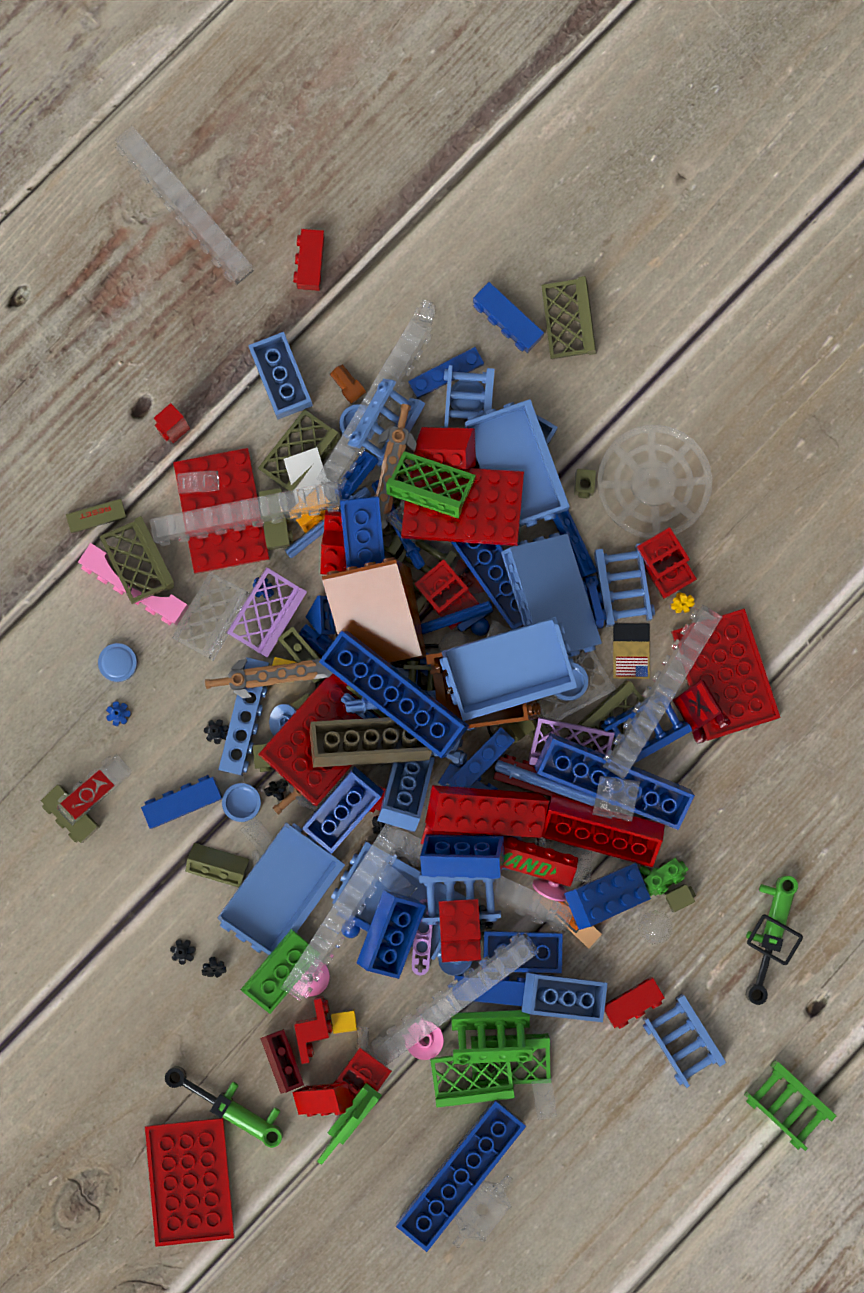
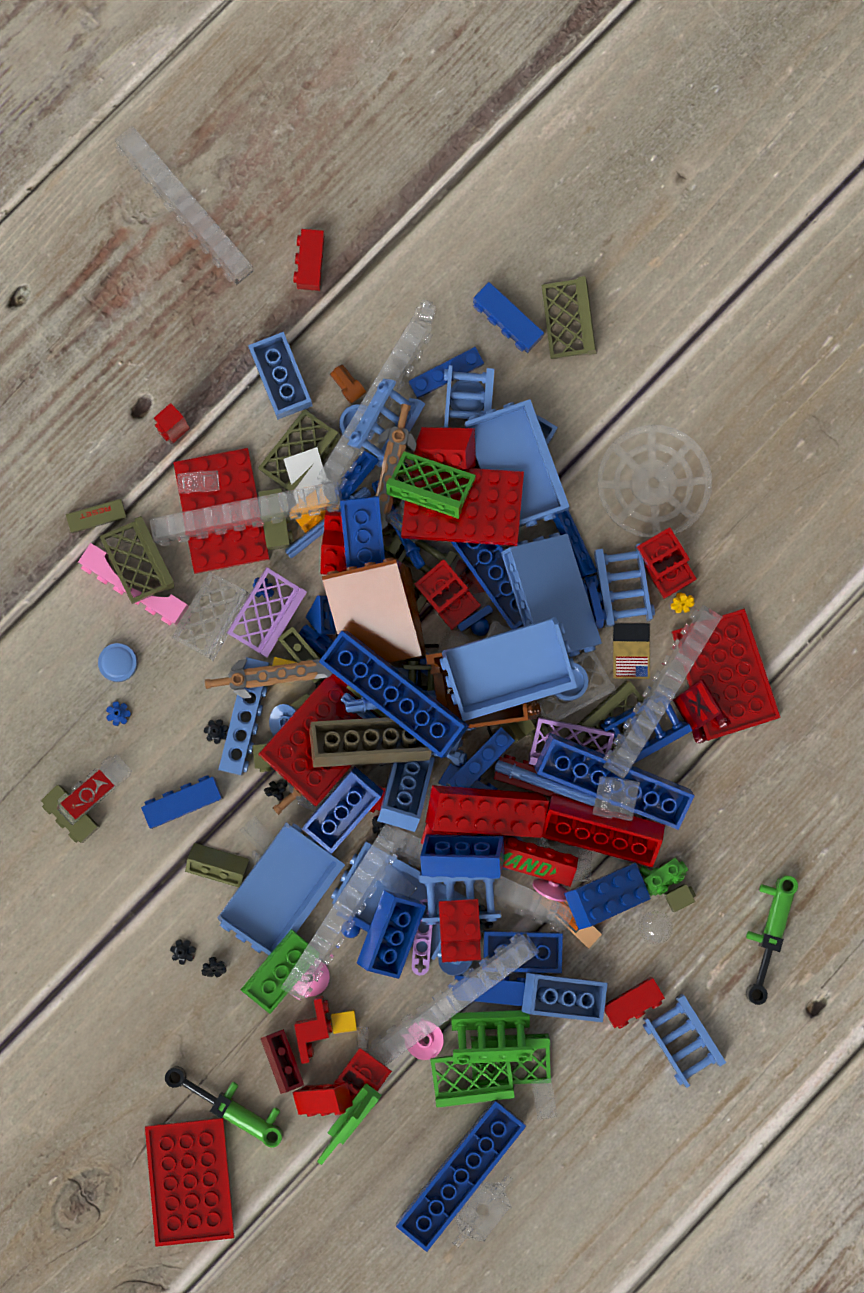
medium blue piece [222,783,261,822] -> none
blue axle [421,601,493,634] -> none
olive brick [574,469,596,499] -> none
bright green fence [744,1060,837,1151] -> none
black piece [747,914,803,965] -> none

